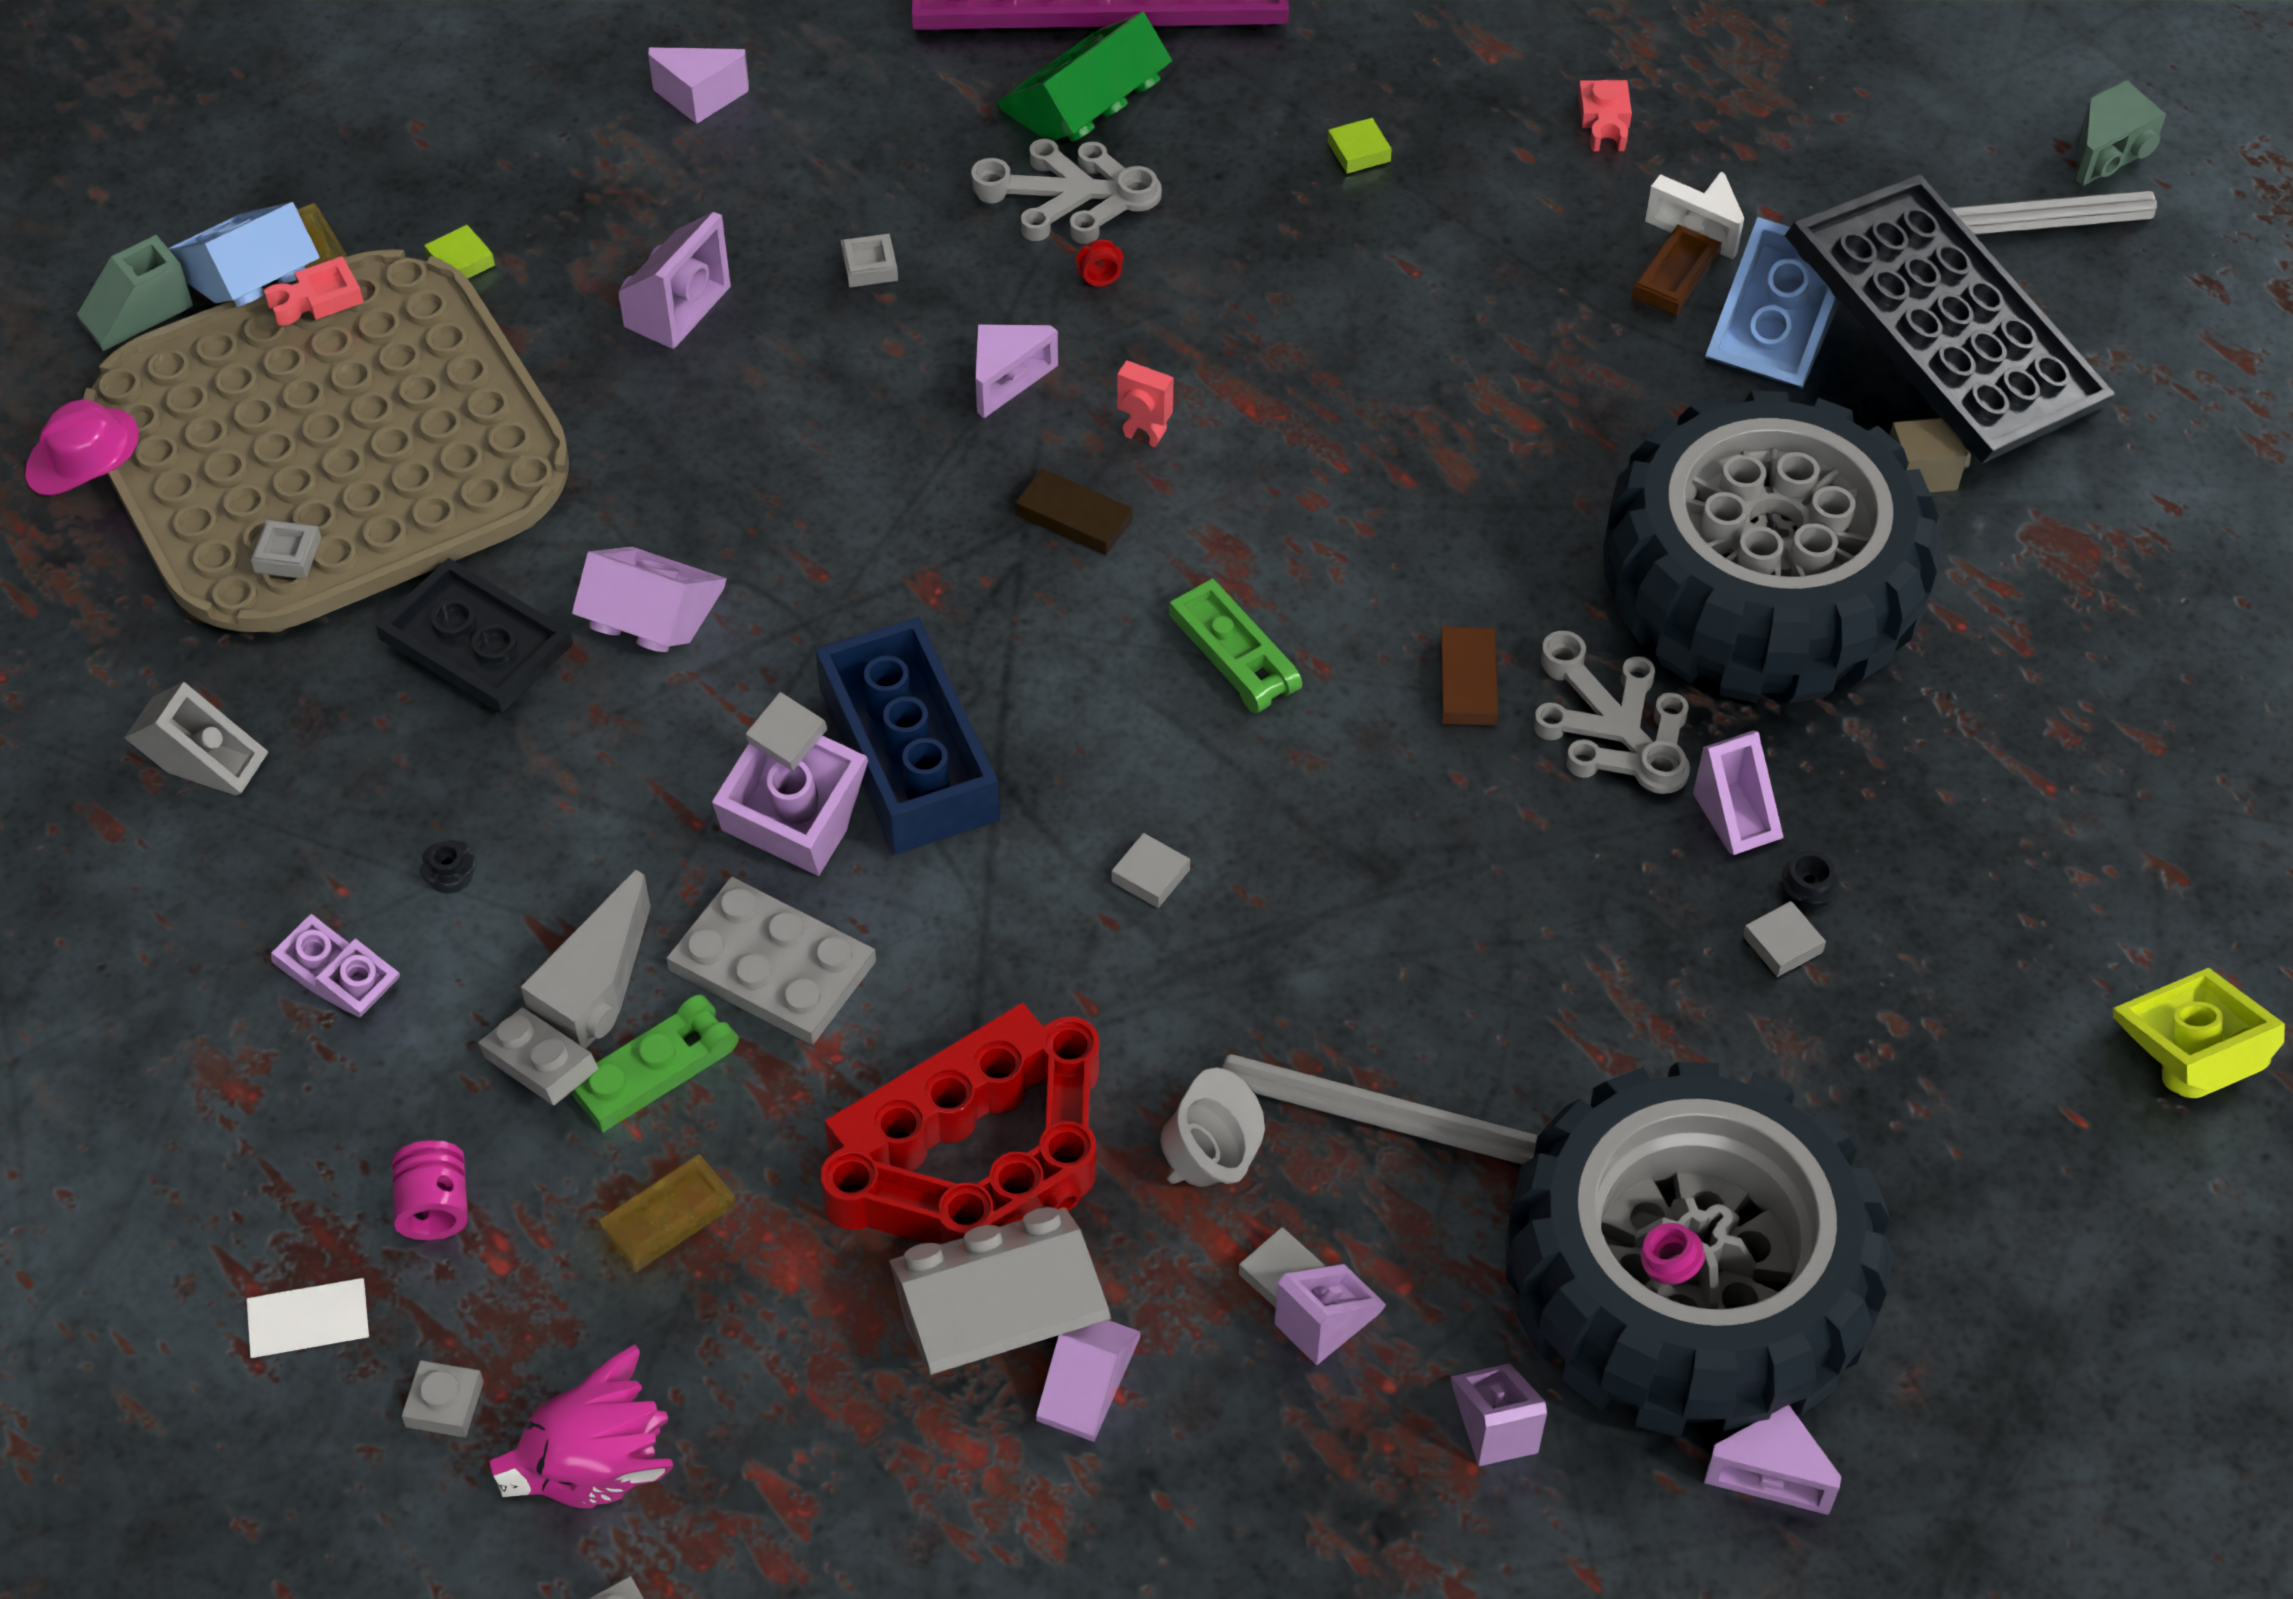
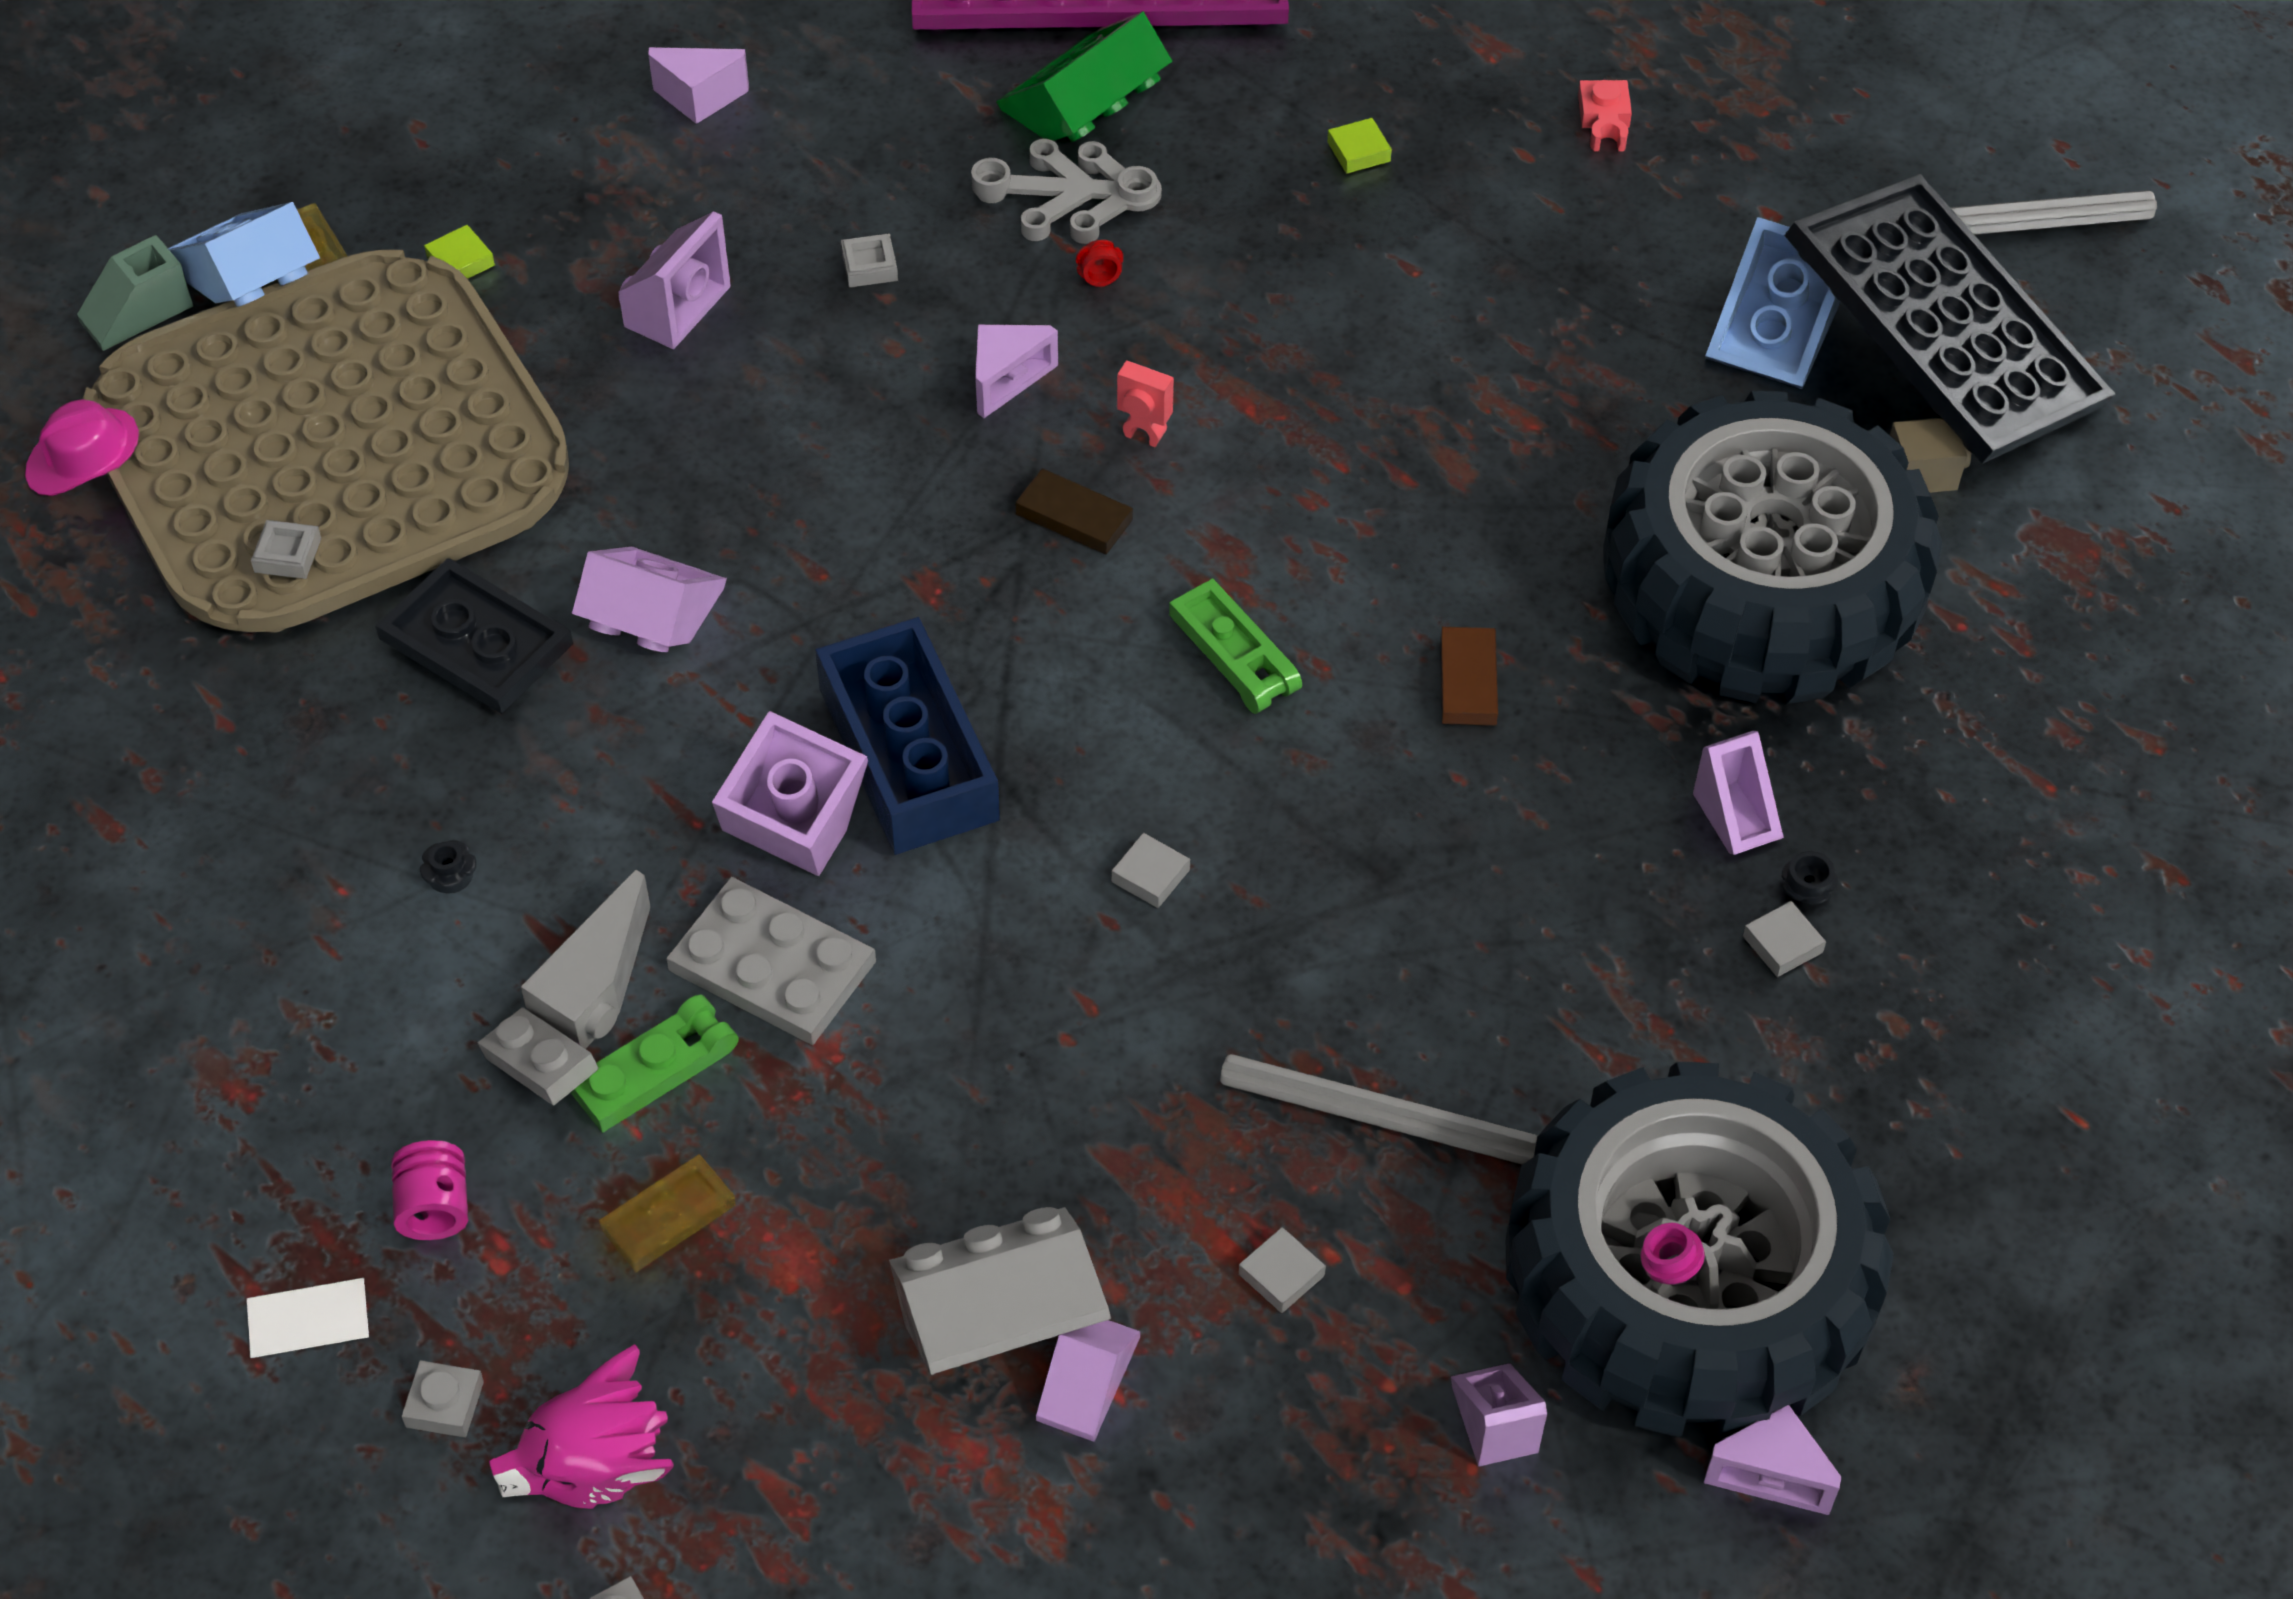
light grey slope [124,682,268,796] -> none
coral plate [264,256,364,326] -> none
lavender slope [271,914,400,1017] -> none
light grey tile [746,692,827,771] -> none
red brick [821,1003,1099,1245] -> none
light grey piece [1160,1067,1265,1187] -> none
lavender slope [1275,1264,1386,1366] -> none
light grey plant [1533,631,1690,794] -> none
reddish brown tile [1632,224,1722,316] -> none
white slope [1645,172,1744,260] -> none
sand green slope [2076,80,2166,186] -> none
neon yellow slope [2113,968,2285,1098] -> none

